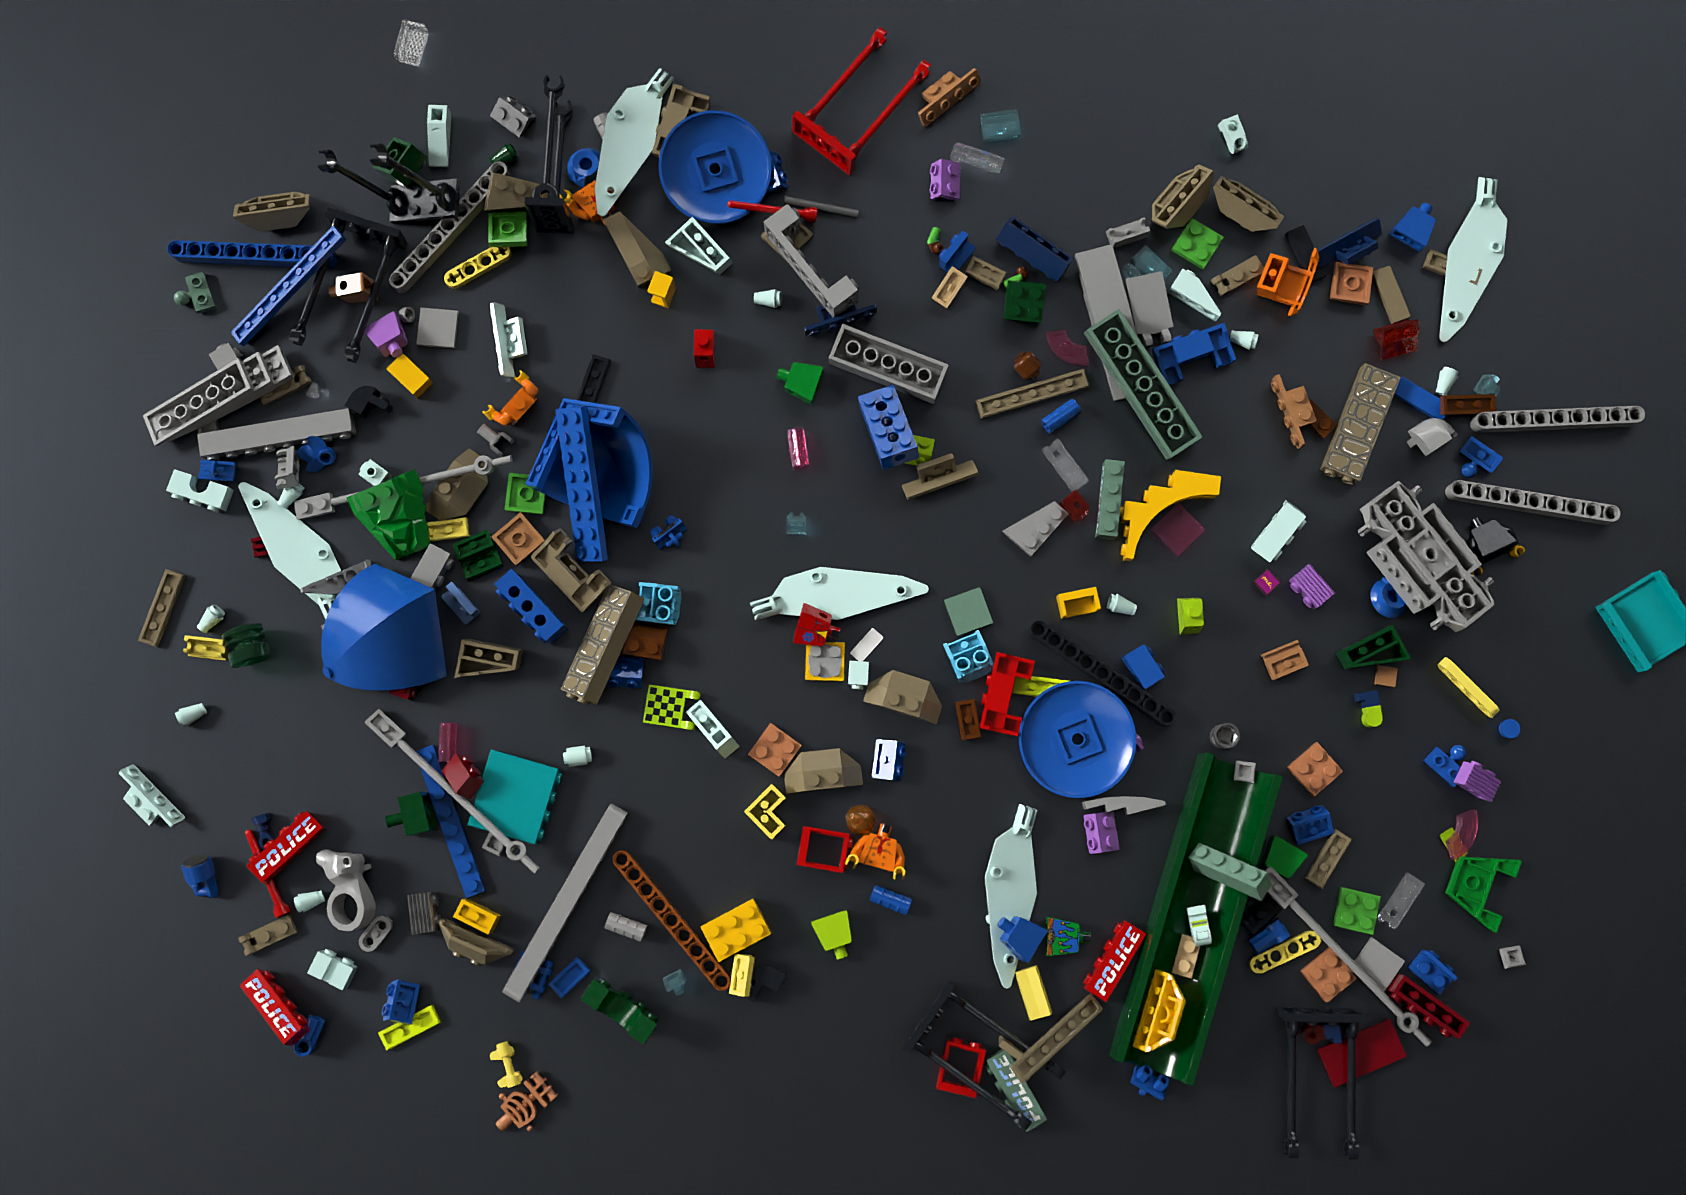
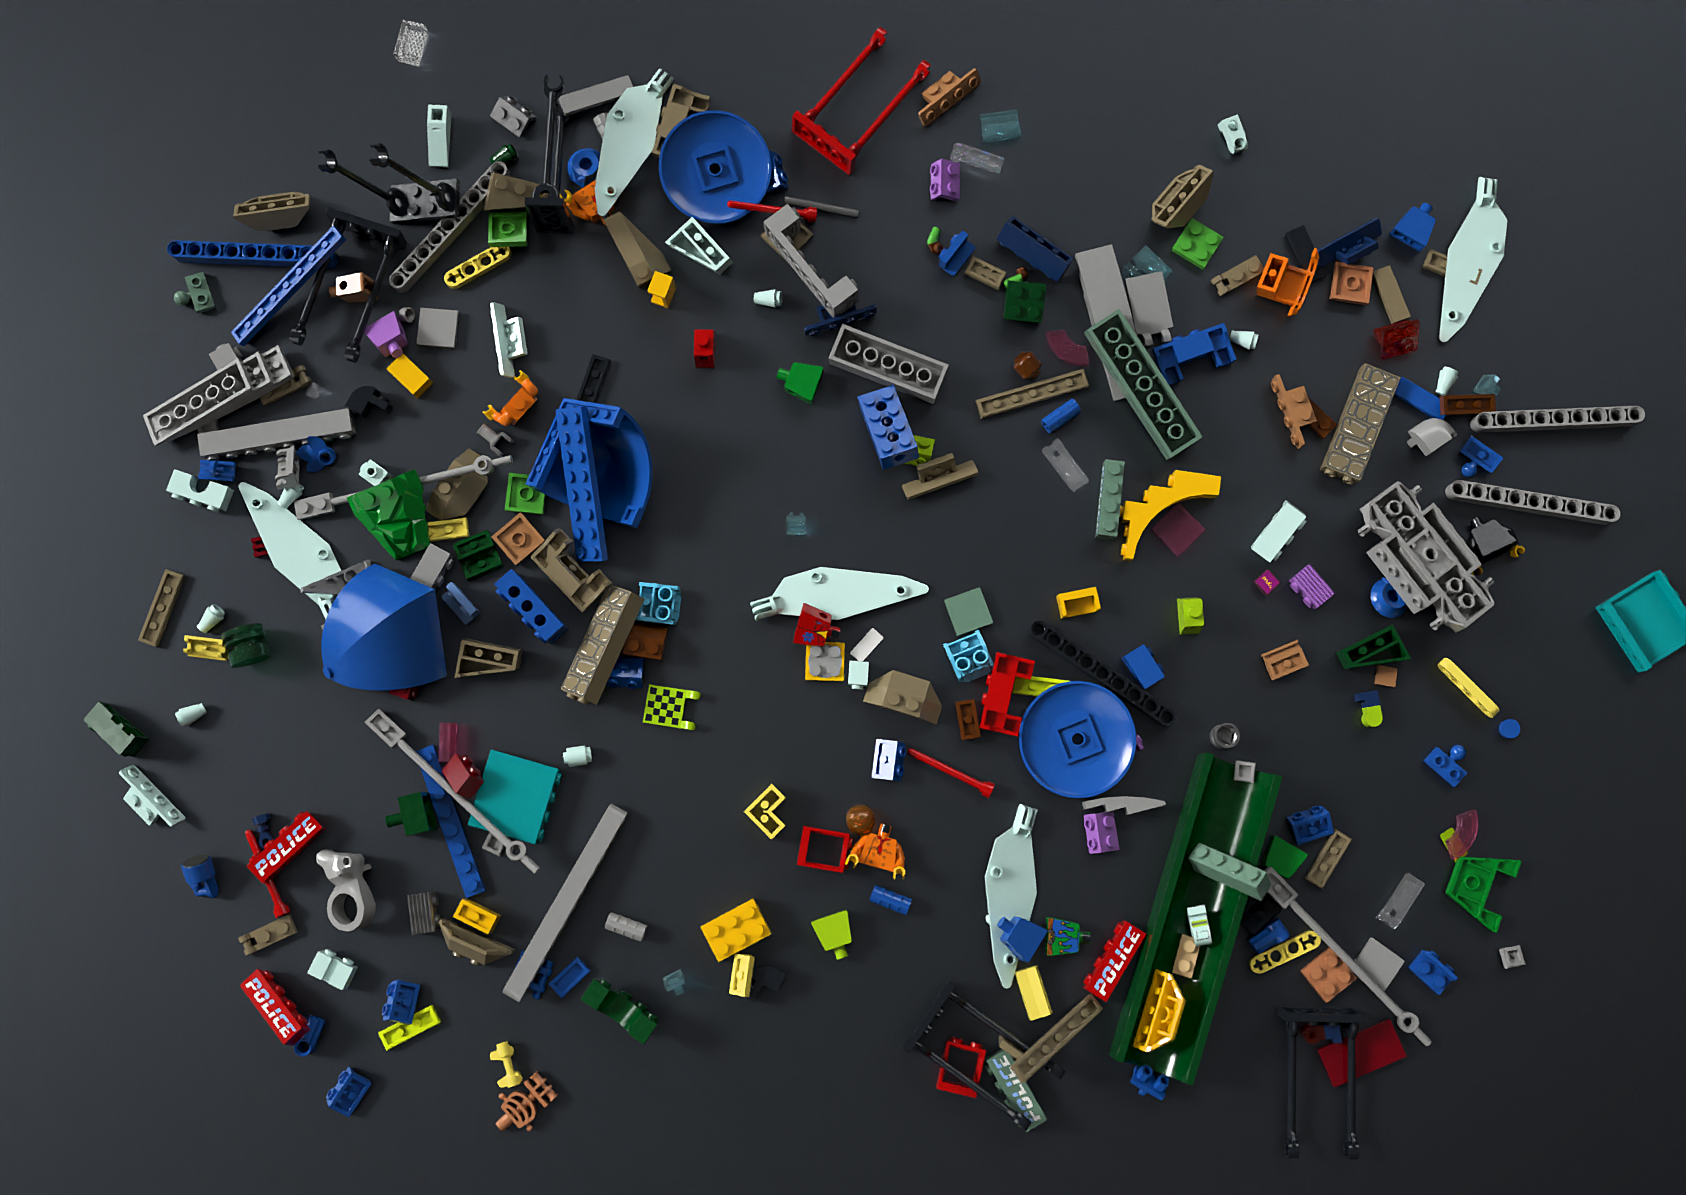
light aqua cone [294,890,325,913] -> none
light grey plate [359,916,393,952] -> none
dark green brick [373,137,427,188] -> none
dark orange beam [613,850,731,991] -> none
blue hips [650,515,688,550] -> none
light aqua slope [686,700,740,759] -> none
nougat plate [748,723,802,777] -> none
dark tan wedge [784,748,863,794] -> none
clear pink axle [787,428,809,469] -> none
tan plate [932,266,968,308] -> none
light grey wing [1002,501,1069,557] -> none
clear red brick [1060,489,1090,521] -> none
light grey hinge [1106,218,1150,249] -> none
light aqua cone [1107,594,1137,615] -> none
light aqua slope [1168,269,1221,322] -> none
dark tan wedge [1213,176,1284,231] -> none
nougat plate [1287,742,1343,797] -> none
bright green plate [1333,887,1381,935] -> none
dark red brick [1386,974,1470,1039] -> none
medium lavender brick [1454,761,1501,802] -> none
none -> wedge [83,702,149,757]
none -> blue bracket [326,1067,372,1117]
none -> light grey tile [558,75,633,116]
none -> red piece [908,748,995,798]

